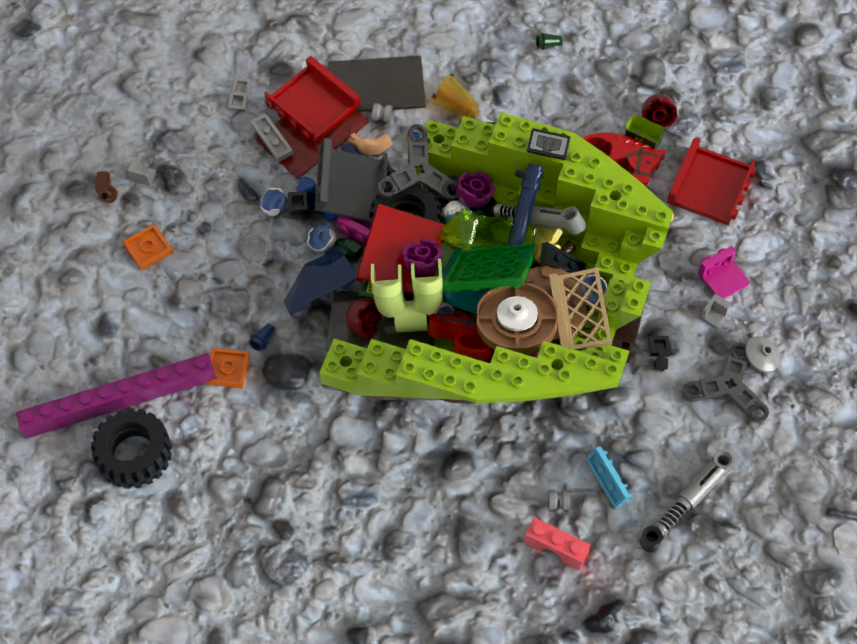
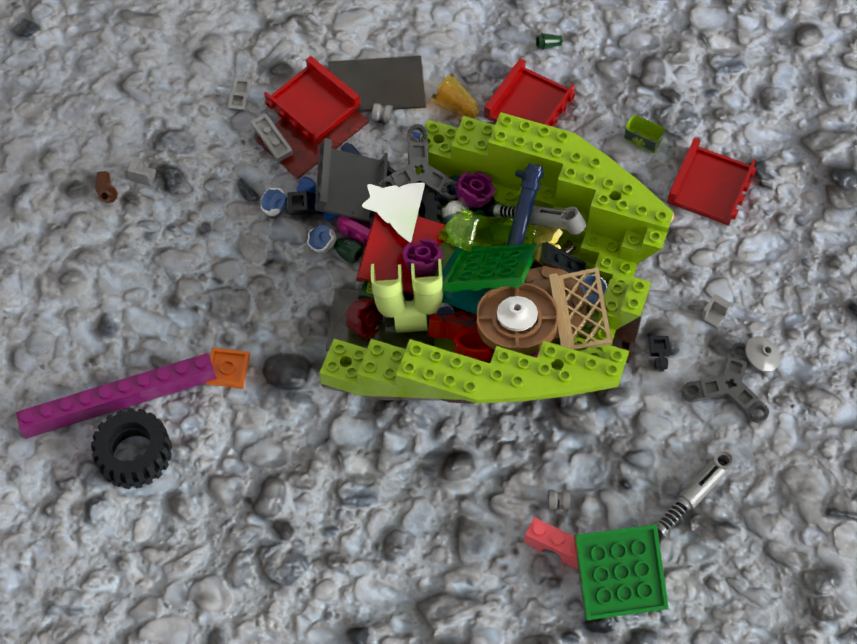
orange tile [122,224,174,271] -> none
dark blue cone [249,323,276,351] -> none
dark blue wedge [283,246,357,315] -> none
light nougat arm [348,133,393,155] -> none
slope [527,128,571,160] -> none
red animal [583,132,667,187] -> none
medium azure plate [585,446,633,509] -> none
dark red cylinder [641,94,677,128] -> none
dark pink bracket [698,246,750,299] -> none
none -> white sticker [362,183,425,242]
none -> red panel [484,58,576,127]
none -> green plate [574,524,669,620]

